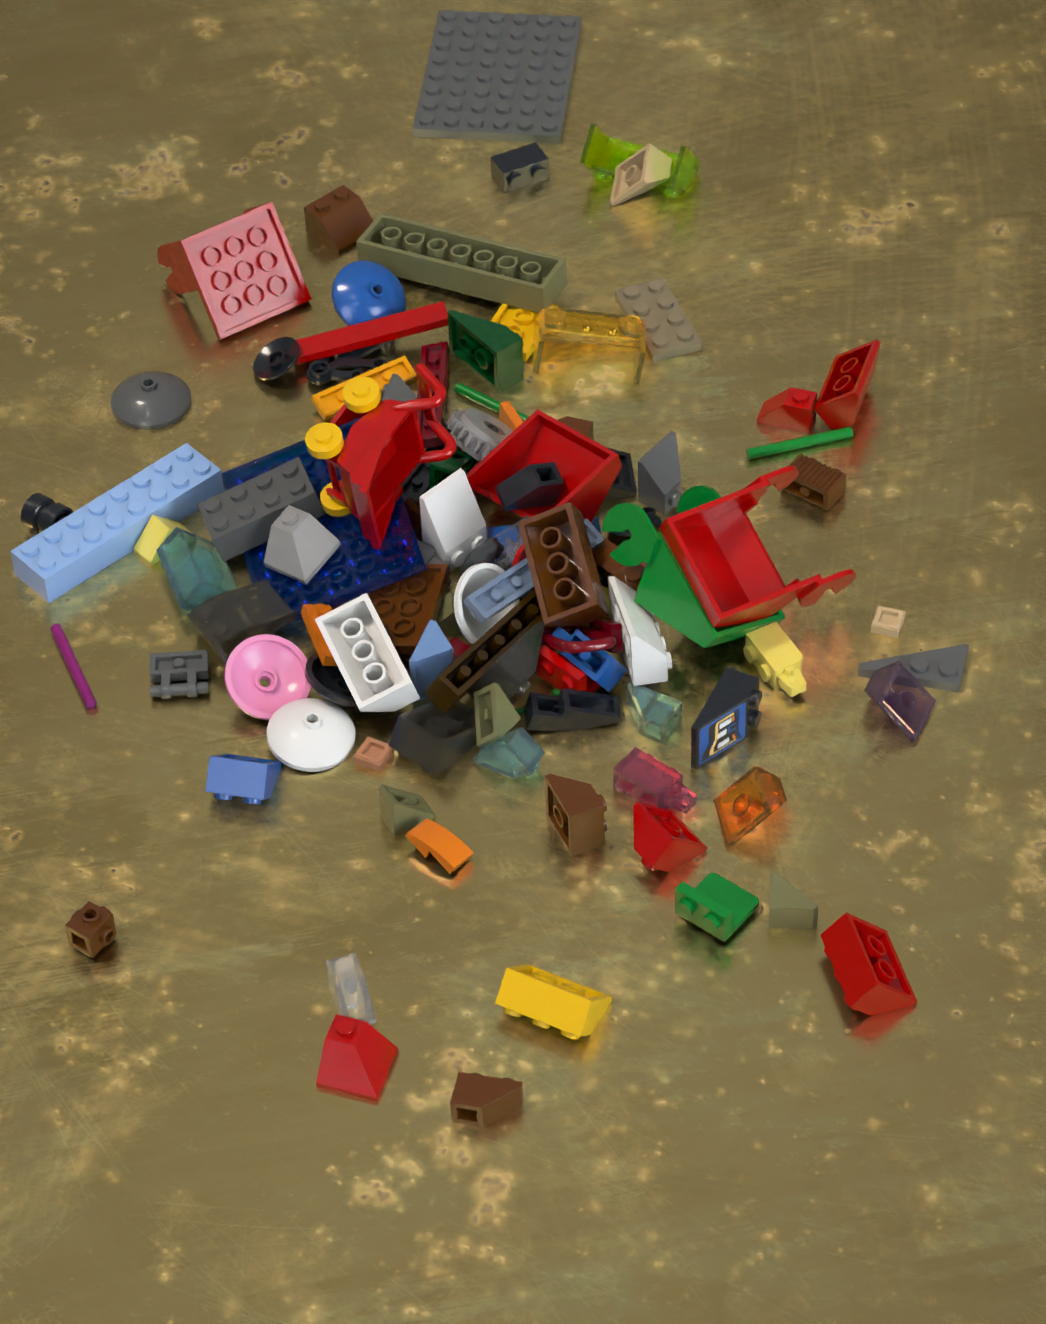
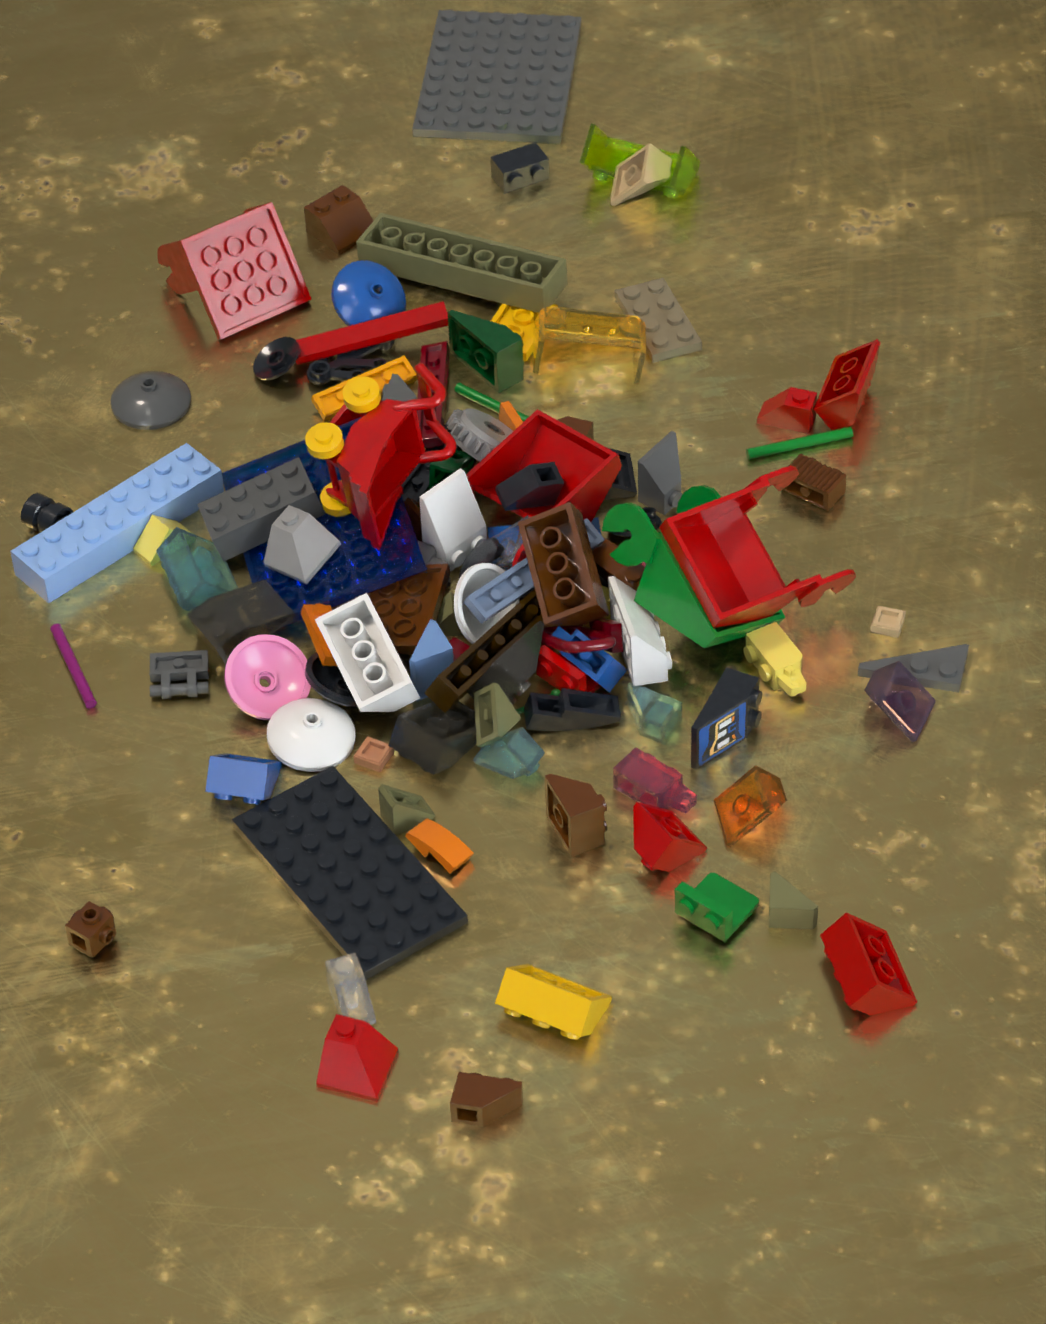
none -> black plate [232,766,468,981]

